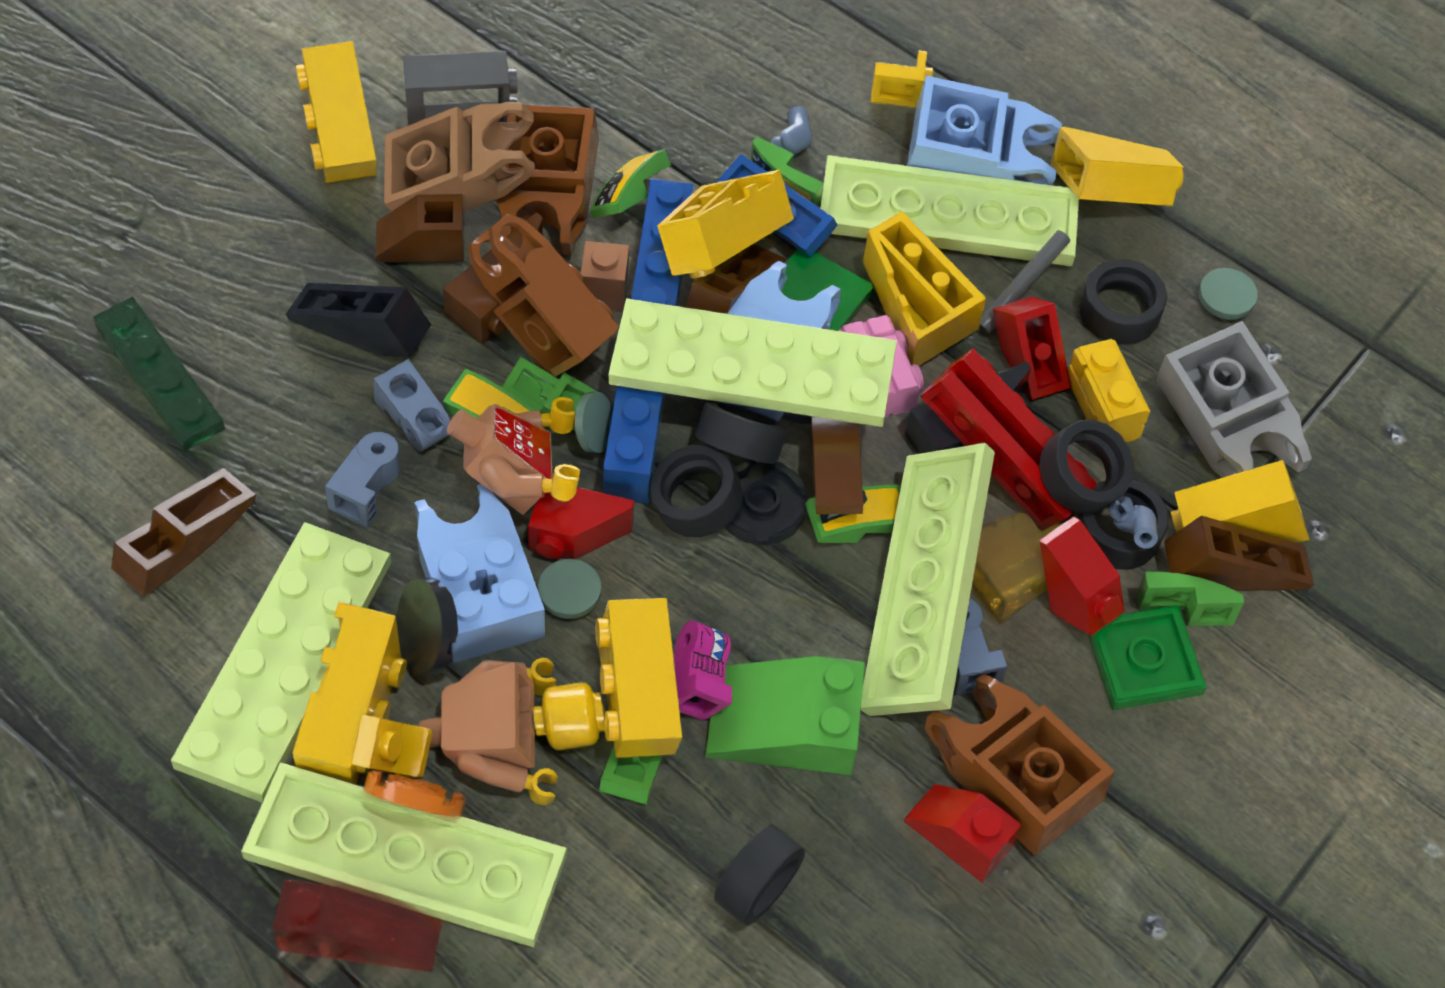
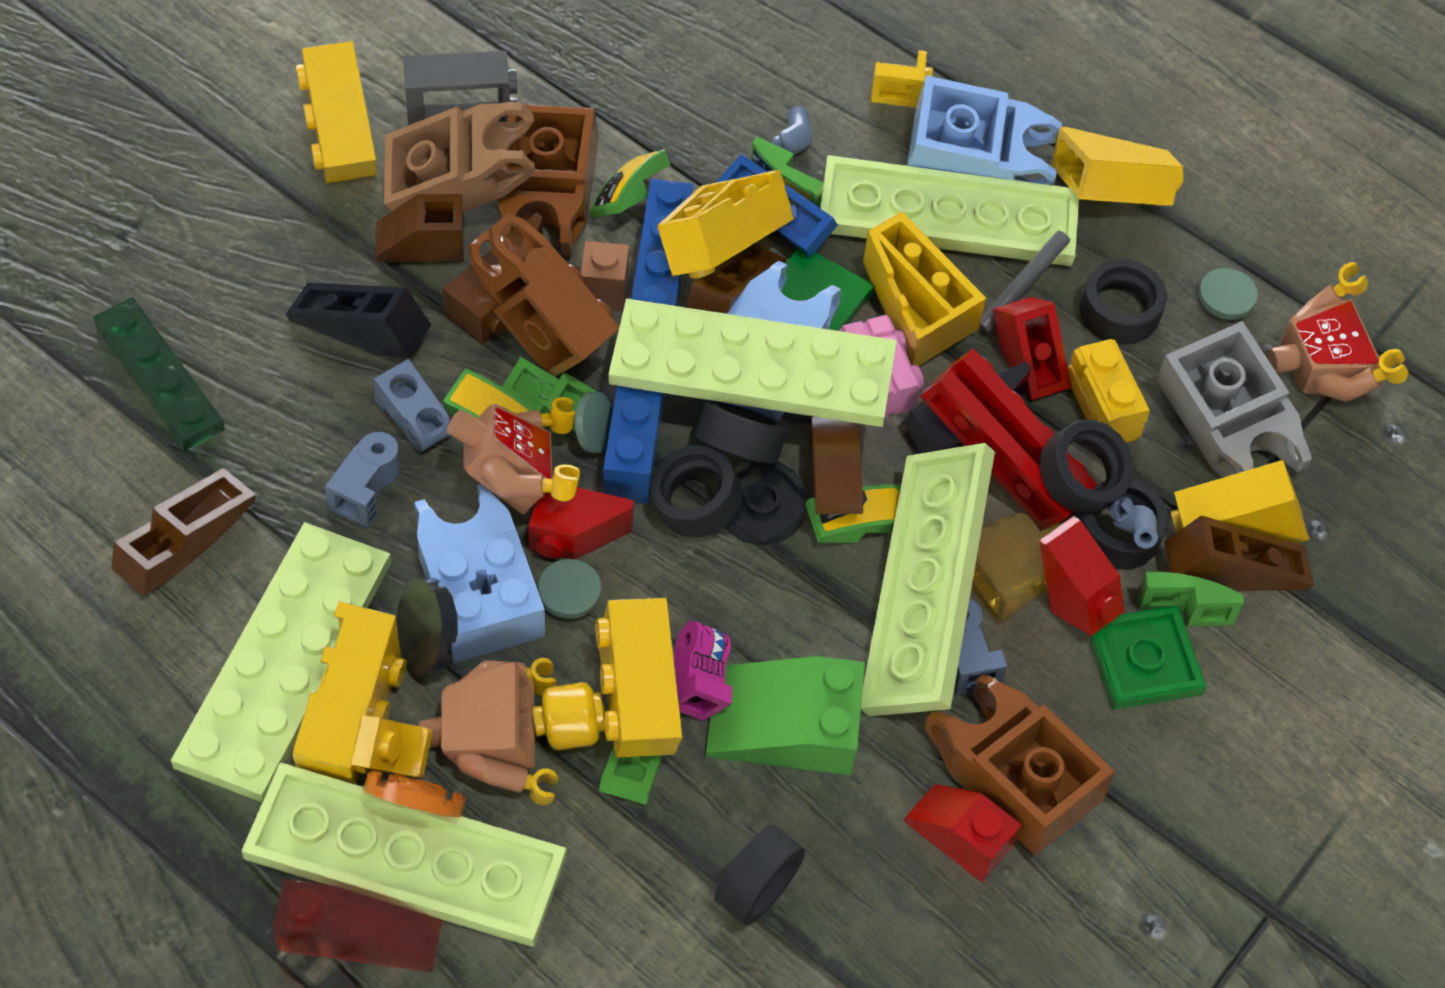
none -> torso [1266,262,1409,402]

